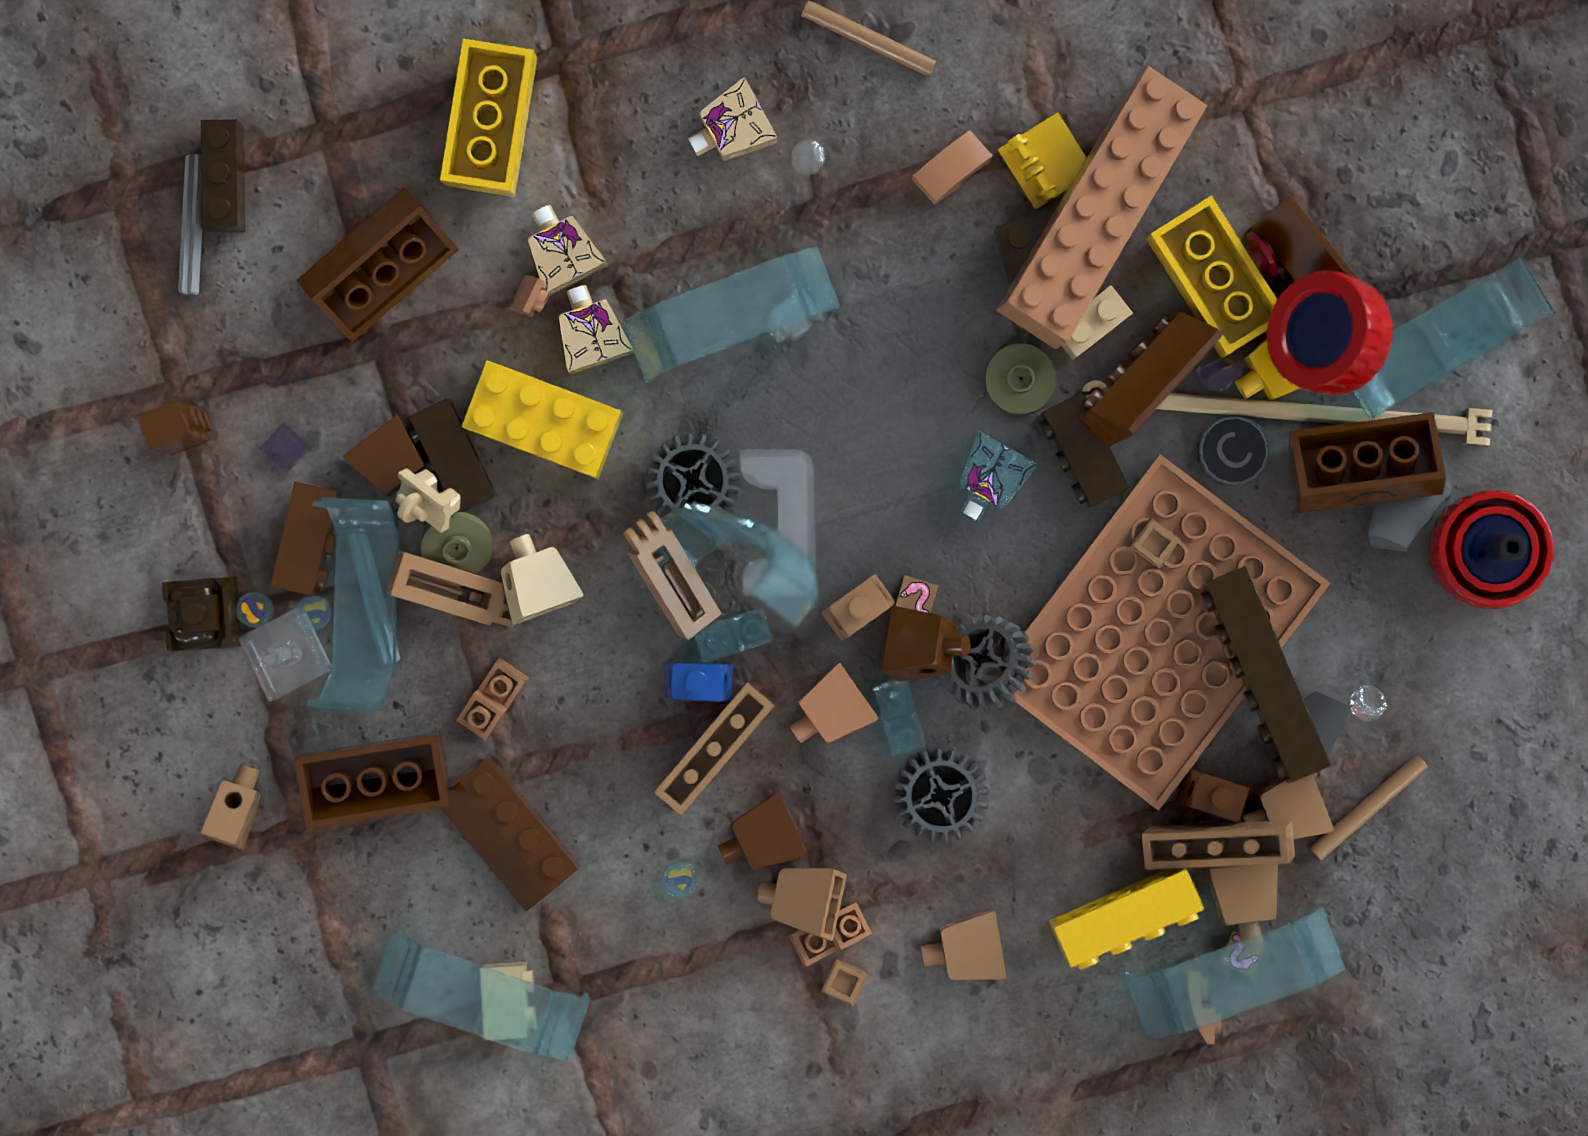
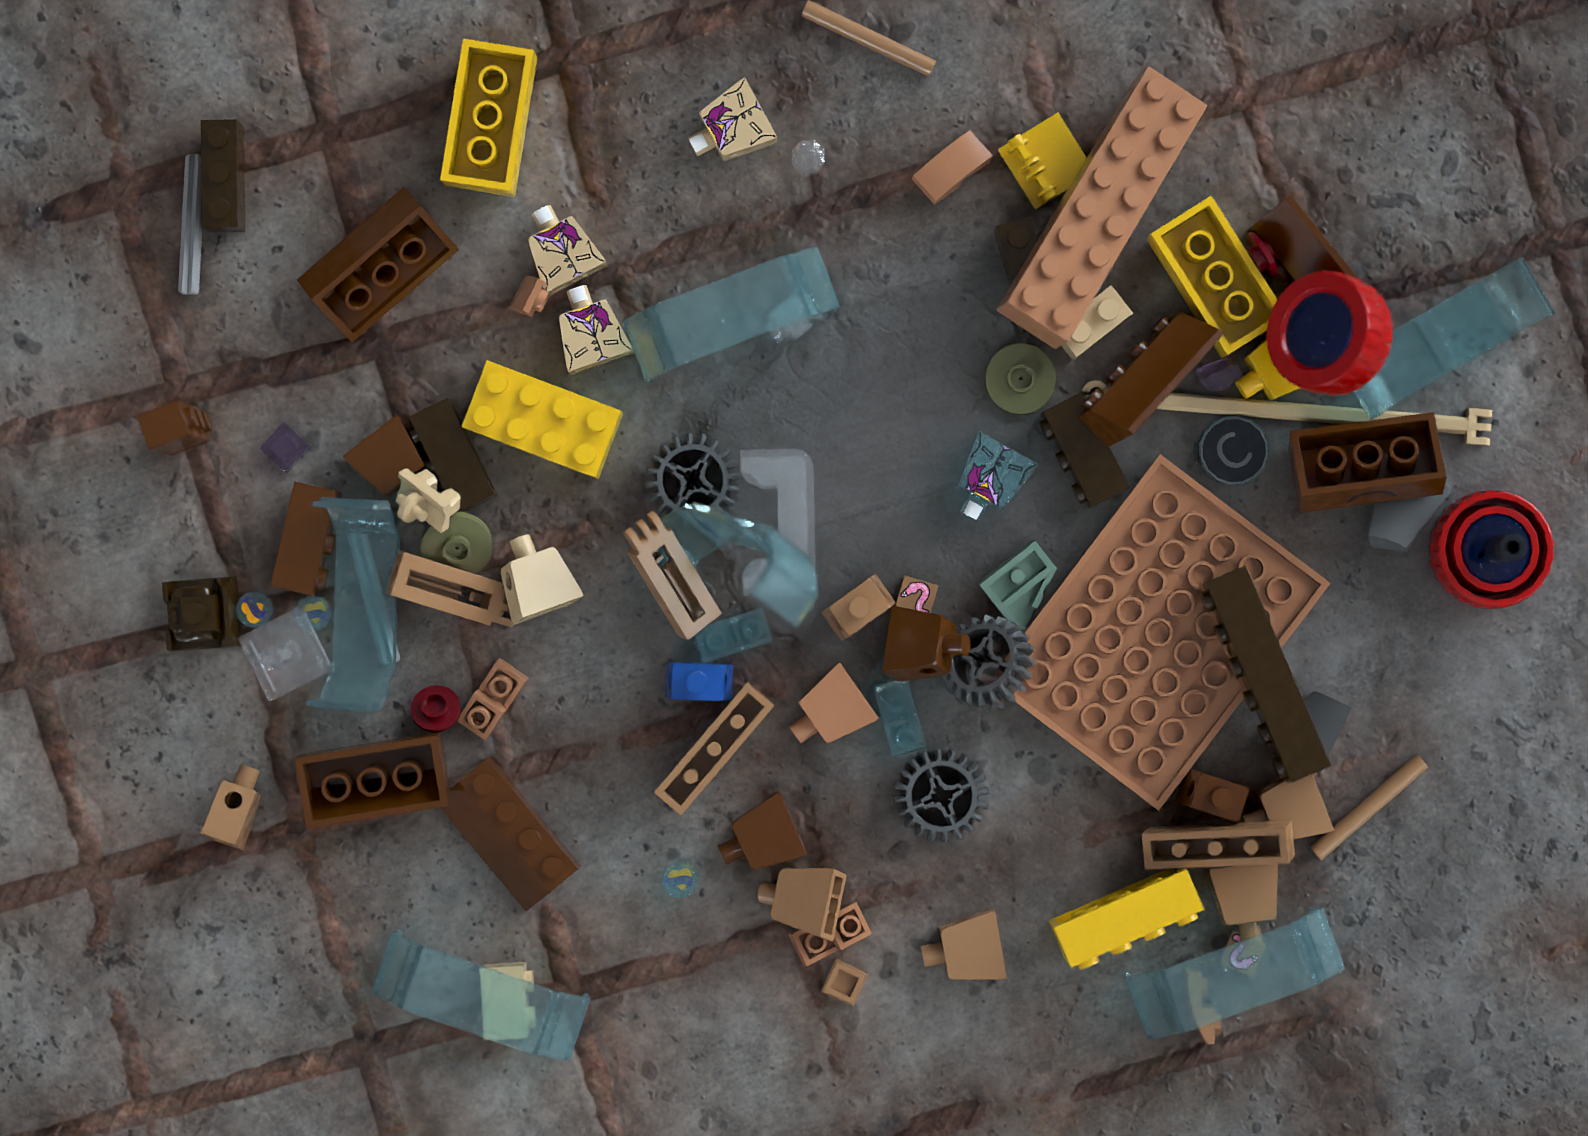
medium nougat tile [1130,518,1181,568] -> none
clear tile [1349,685,1387,721] -> none
none -> dark red piece [411,685,461,733]
none -> sand green wing [977,539,1057,632]

